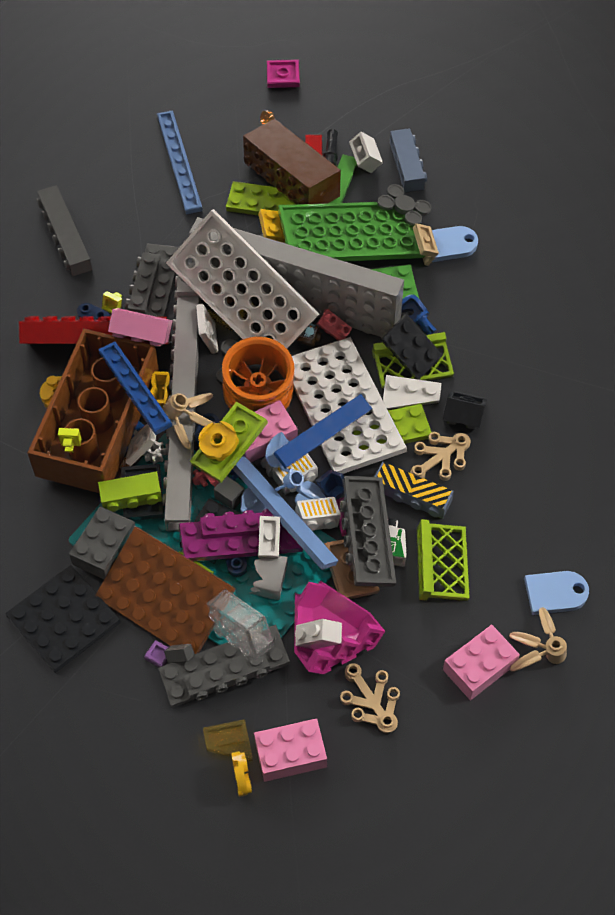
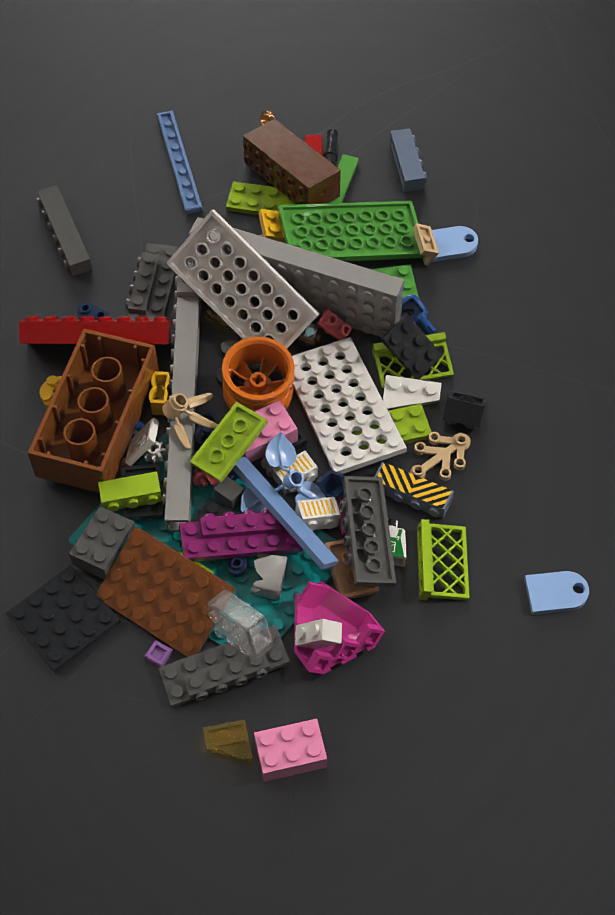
neon yellow tile [58,428,82,452] -> none
blue tile [98,341,172,435] -> none
neon yellow tile [102,291,122,314] -> none
bright pink brick [108,308,173,346] -> none
dark grey piece [164,644,195,663] -> none
white tile [196,304,218,354] -> none
yellow plate [198,421,239,461] -> none
yellow plate [231,751,252,797] -> none
white plate [258,516,280,558] -> none
dark pink plate [267,60,300,88] -> none
blue tile [273,394,373,469] -> none
tan plant [340,663,400,733] -> none
white brick [349,131,383,173] -> none
dark grey piece [377,184,432,226] -> none
bright pink brick [443,625,520,701] -> none
tan plant [509,607,567,671] -> none

